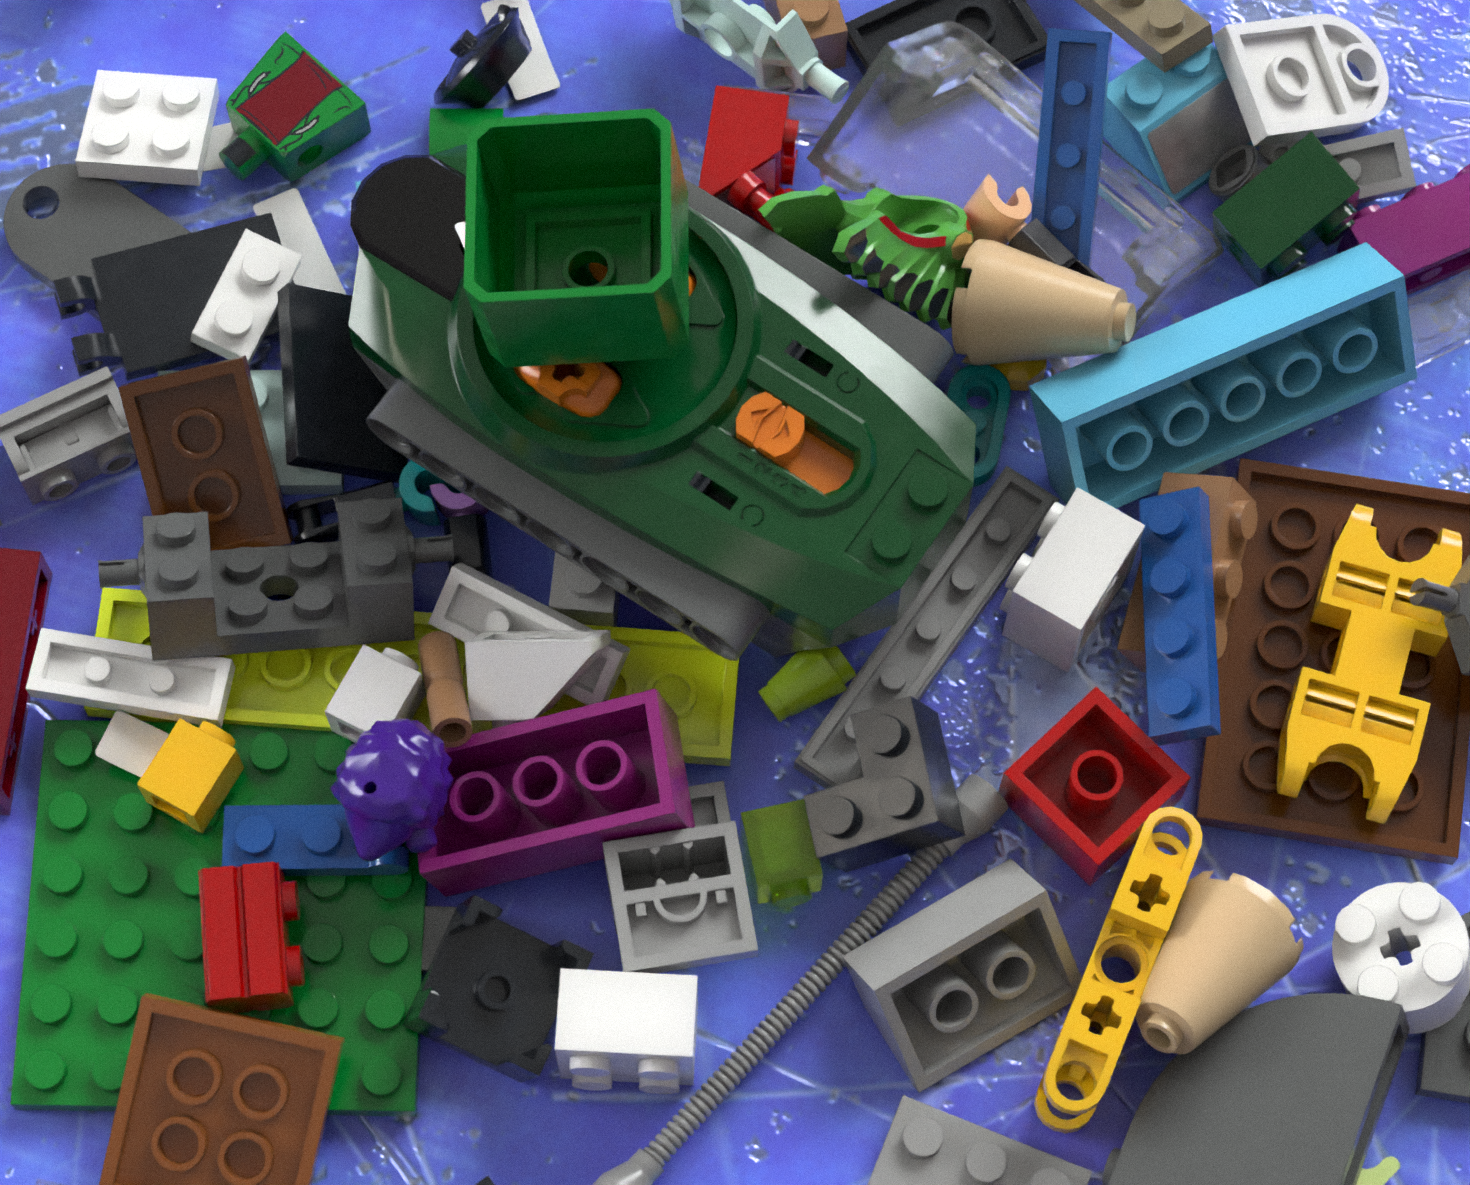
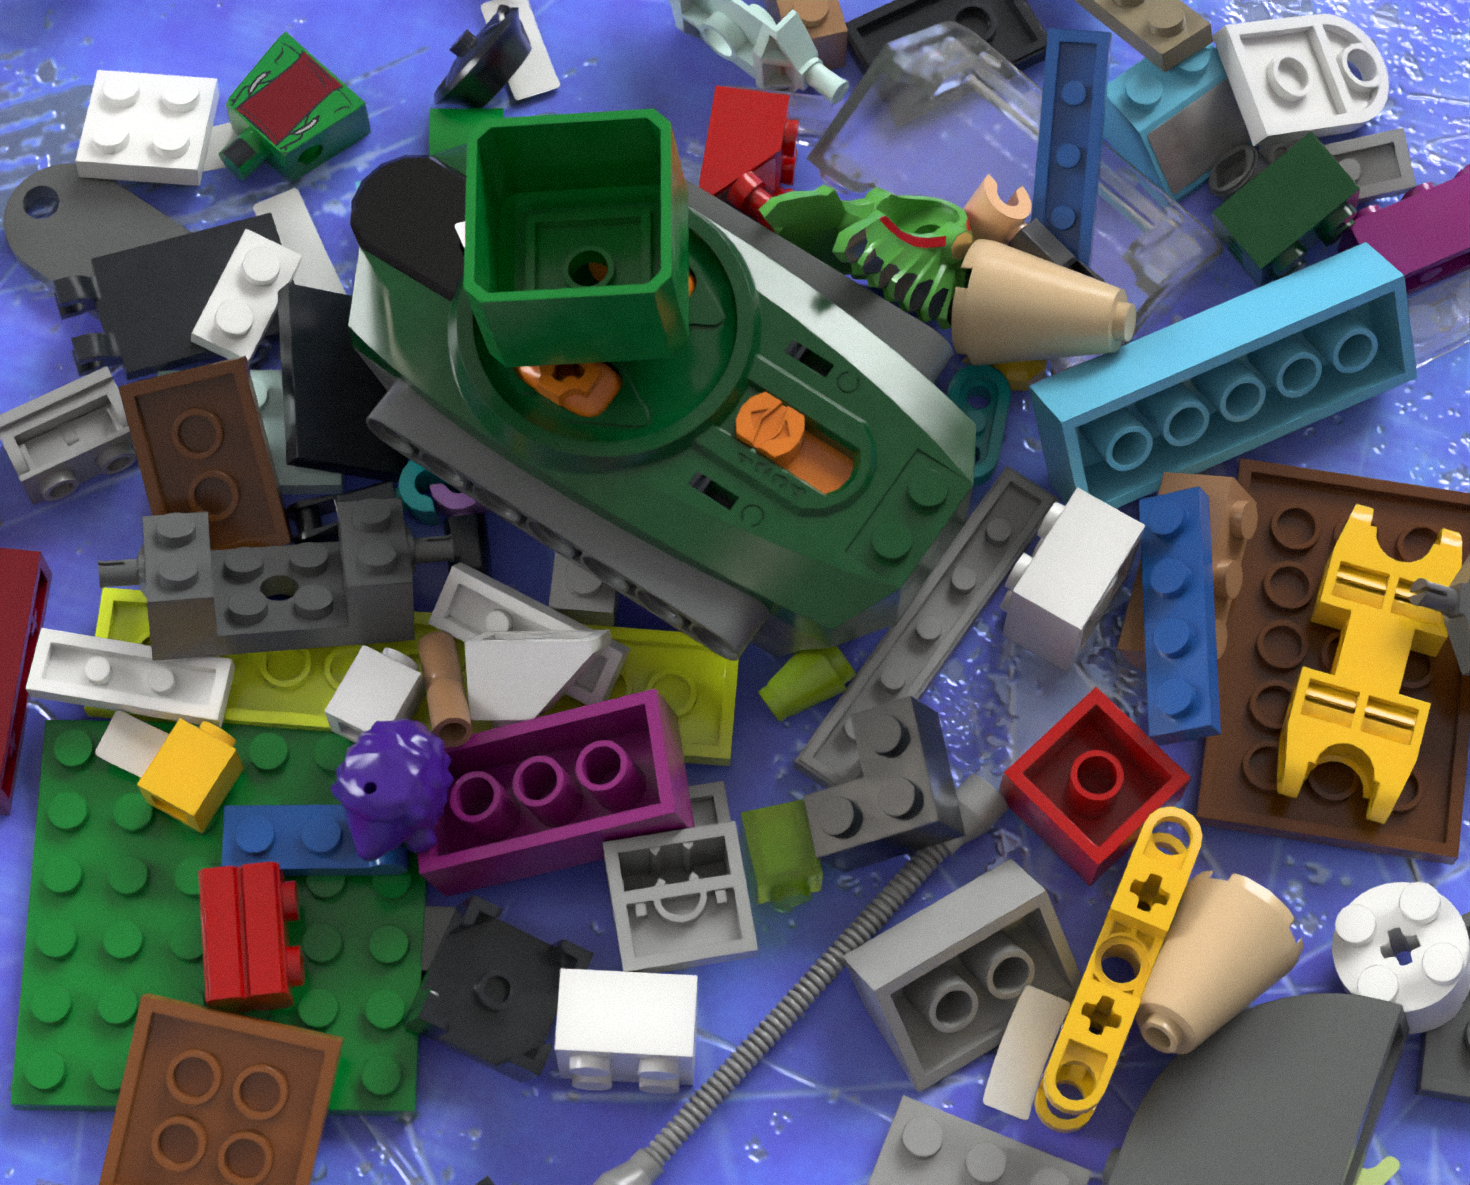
none -> white sticker [983,985,1070,1120]

